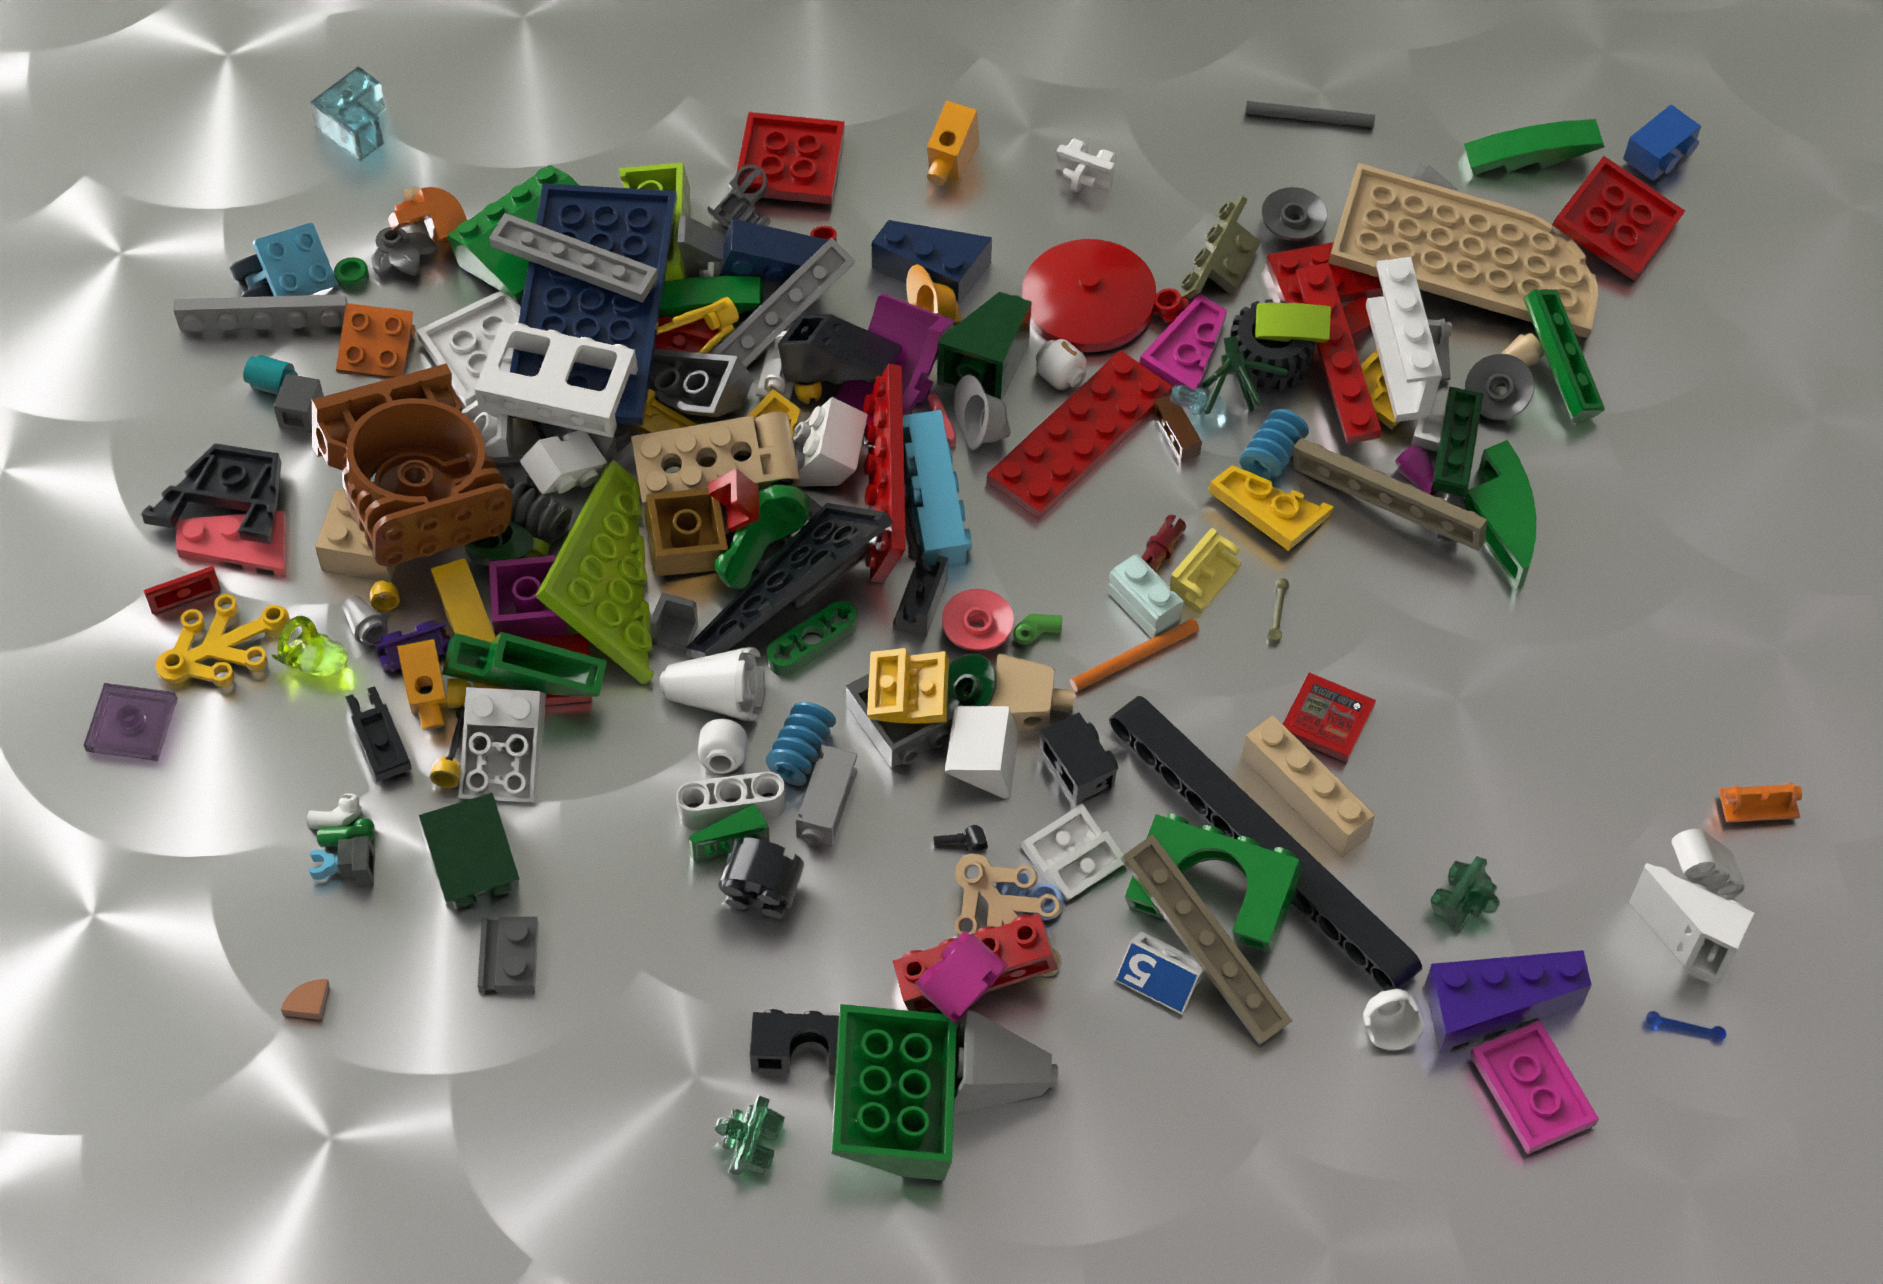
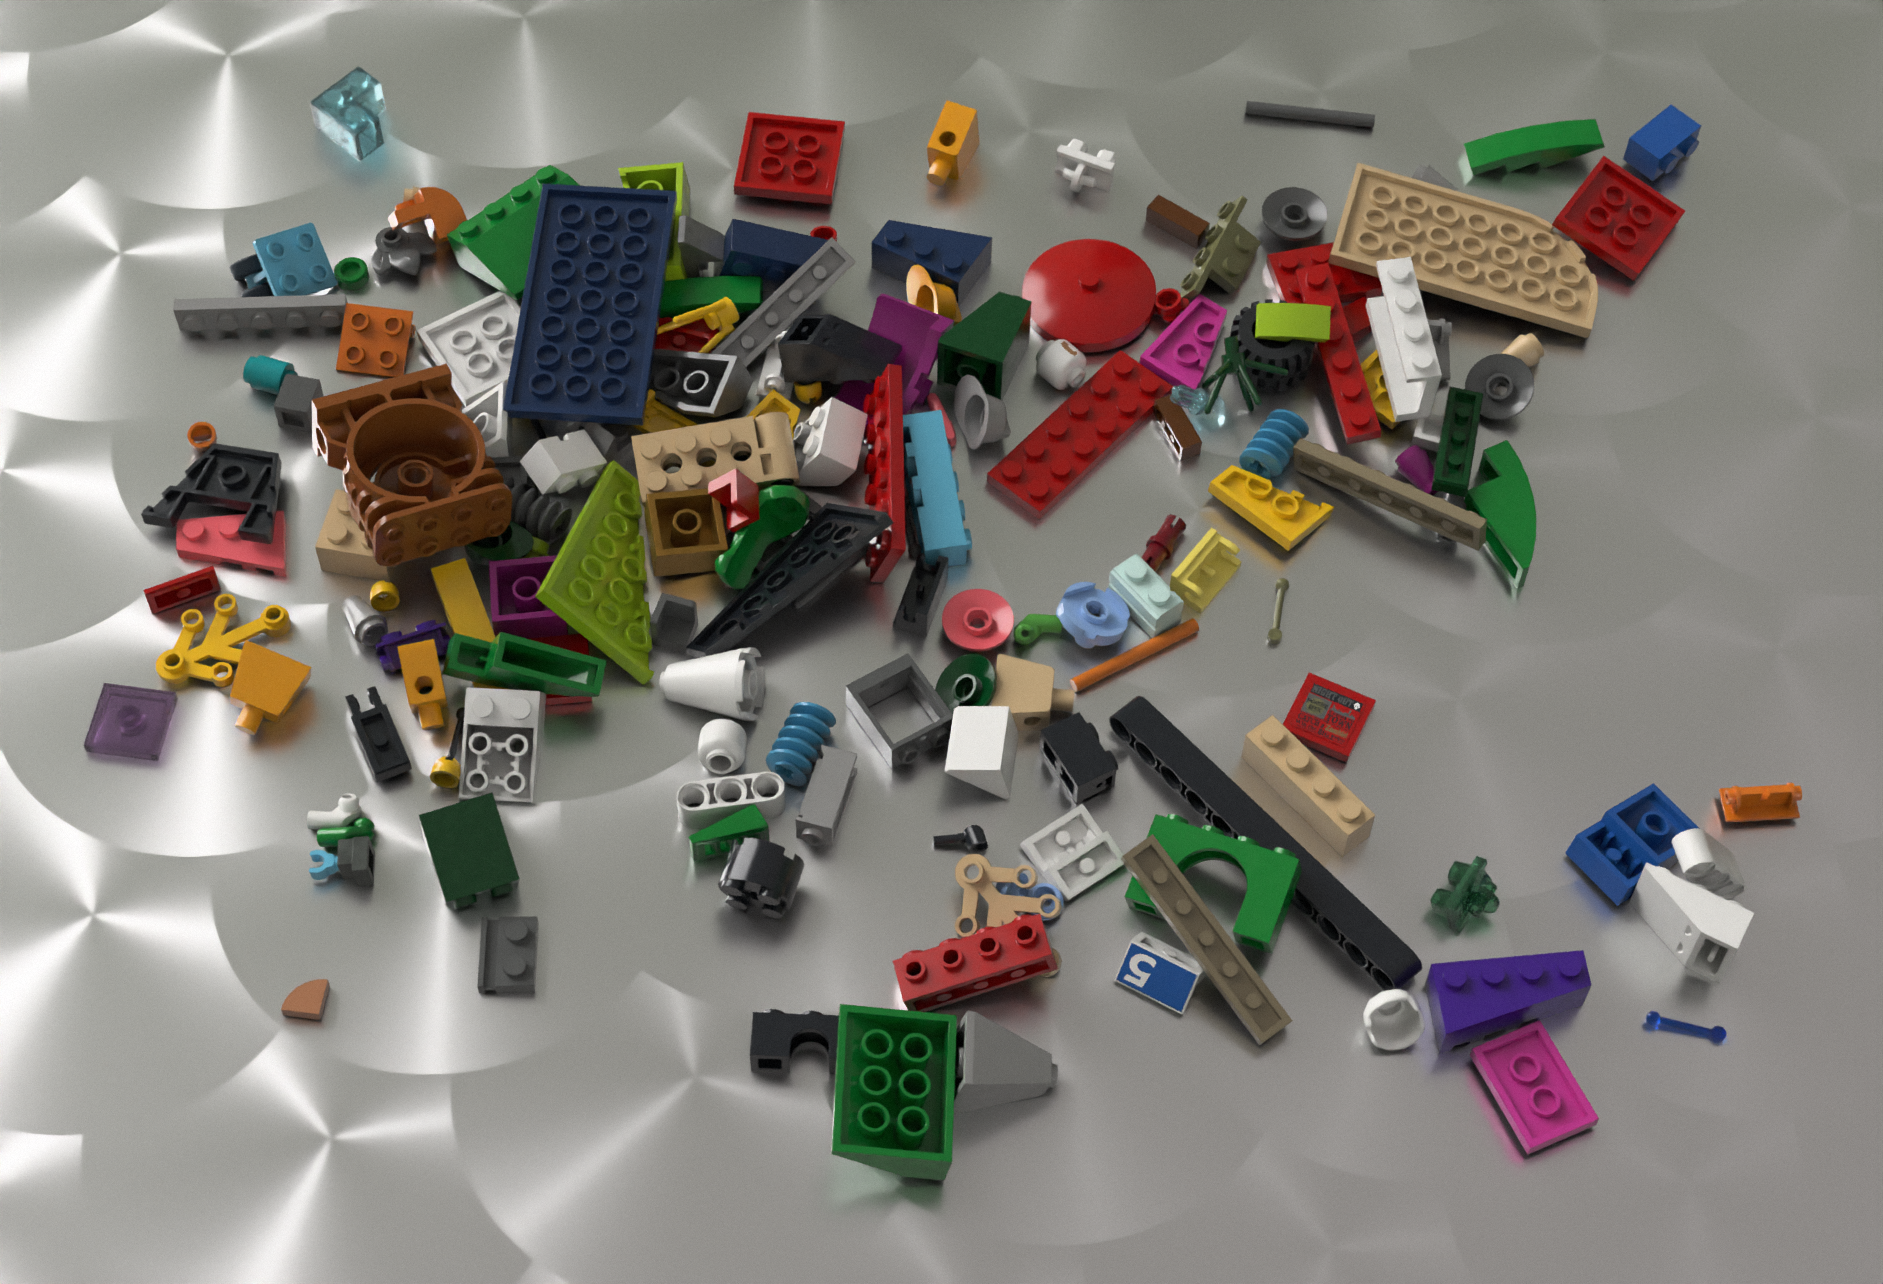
clear neon green piece [272,615,348,676] -> none
yellow hinge [447,678,471,708] -> none
white window [474,321,638,438] -> none
light grey plate [489,213,658,303] -> none
dark grey piece [707,165,771,230] -> none
clear green hips [715,1095,785,1176] -> none
green beam [767,601,857,675] -> none
yellow slope [867,648,949,724] -> none
dark pink brick [915,930,1008,1024] -> none
green brick [1523,289,1605,422] -> none
none -> orange hinge [187,422,217,452]
none -> light orange torso [230,640,311,735]
none -> light blue plate [1056,582,1130,648]
none -> reddish brown piece [1146,194,1210,249]
none -> blue slope [1565,783,1700,906]

